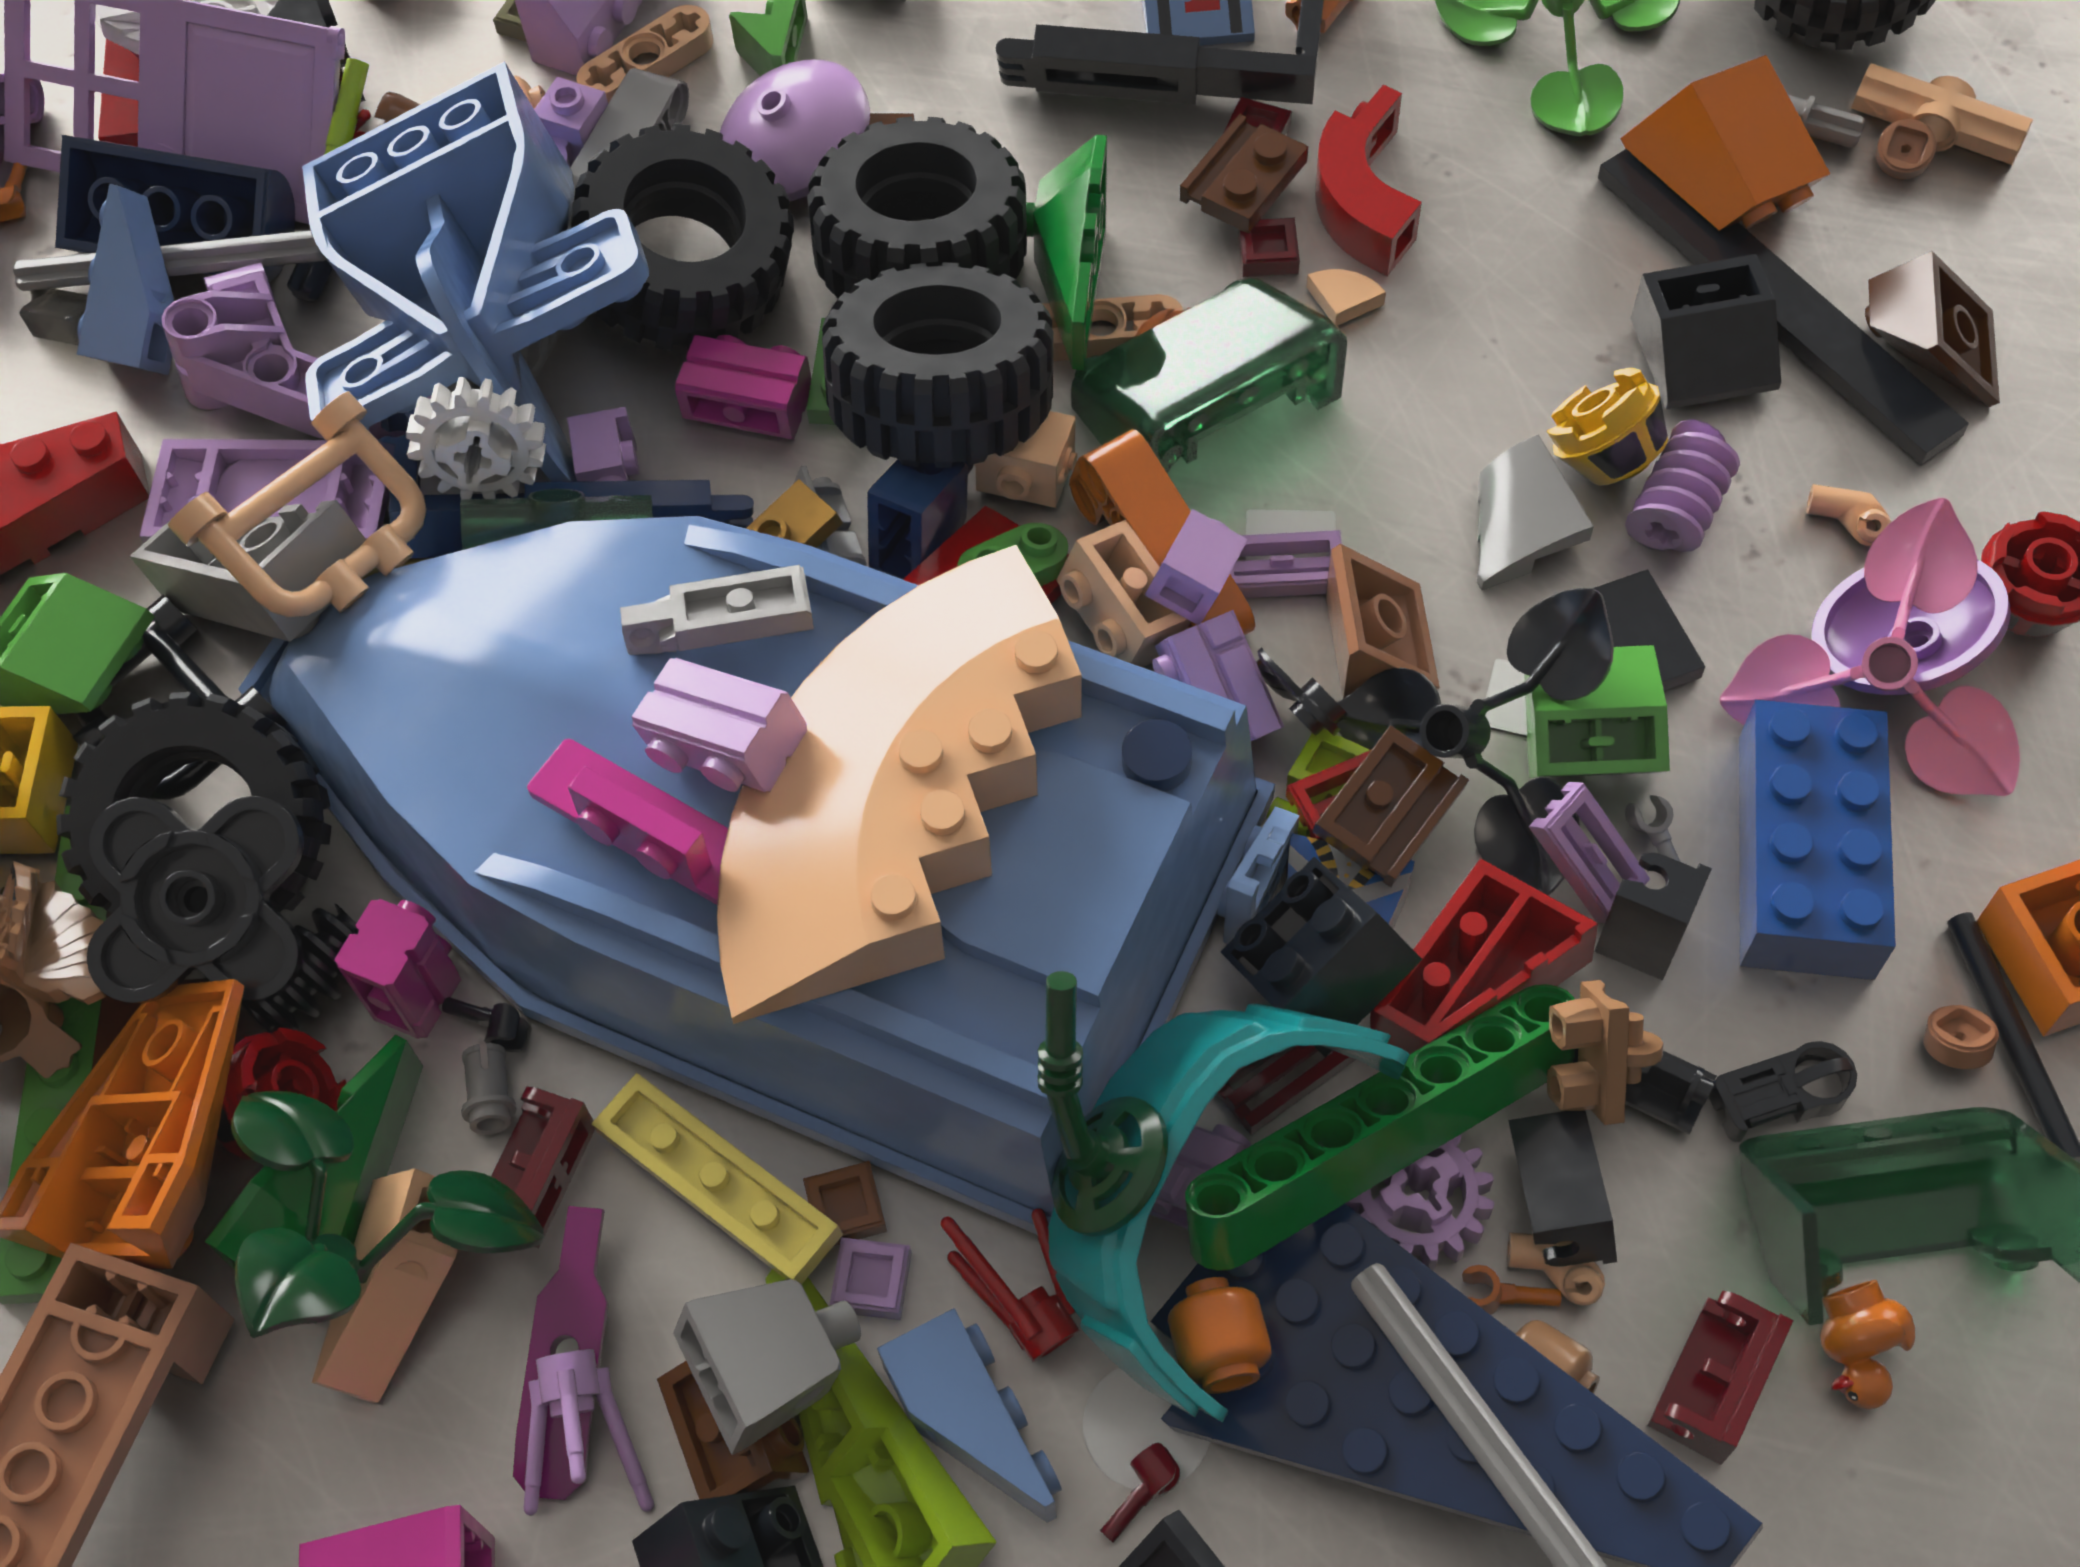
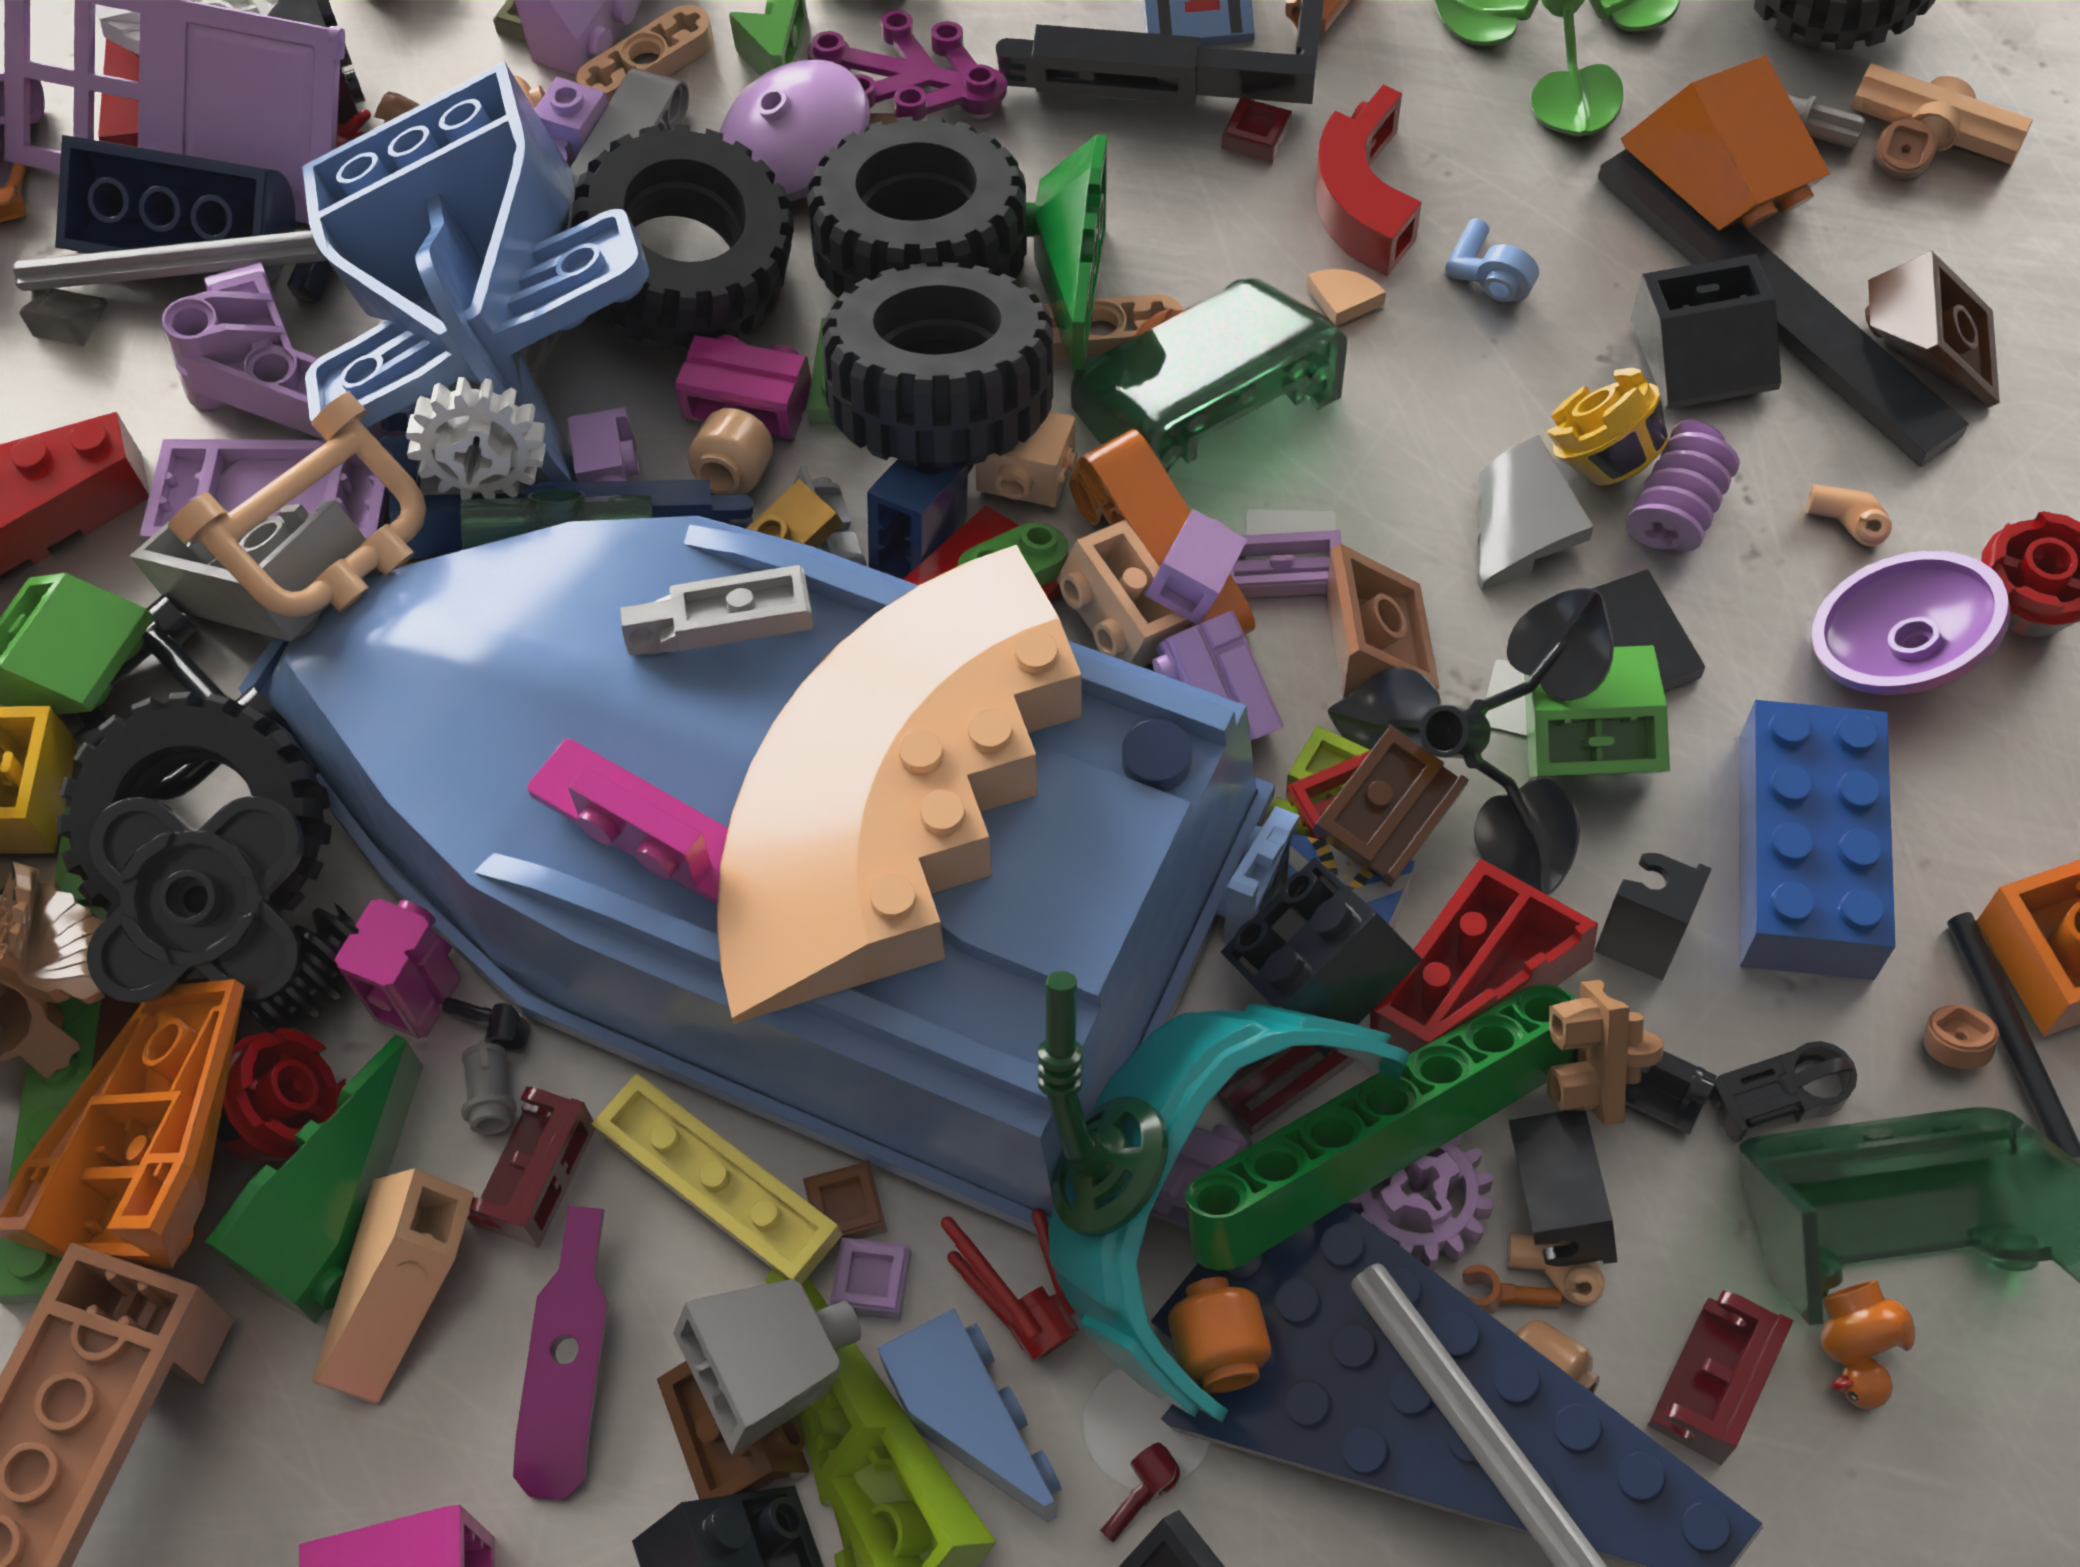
medium blue slope [77,184,174,375] -> none
dark green plant [231,1091,545,1338] -> none
lime piece [324,58,369,155] -> none
lavender plant [524,1349,654,1516] -> none
lavender brick [632,658,807,792] -> none
reddish brown plate [1180,114,1308,234] -> none
dark red tile [1238,217,1300,277] -> none
black plate [1256,647,1348,736] -> none
lavender tile [1529,782,1650,923] -> none
light grey hand [1625,795,1680,862] -> none
bright pink plant [1720,498,2020,796] -> none
none -> light nougat head [687,408,774,495]
none -> magenta plant [807,10,1007,121]
none -> light blue plate [1445,218,1539,302]

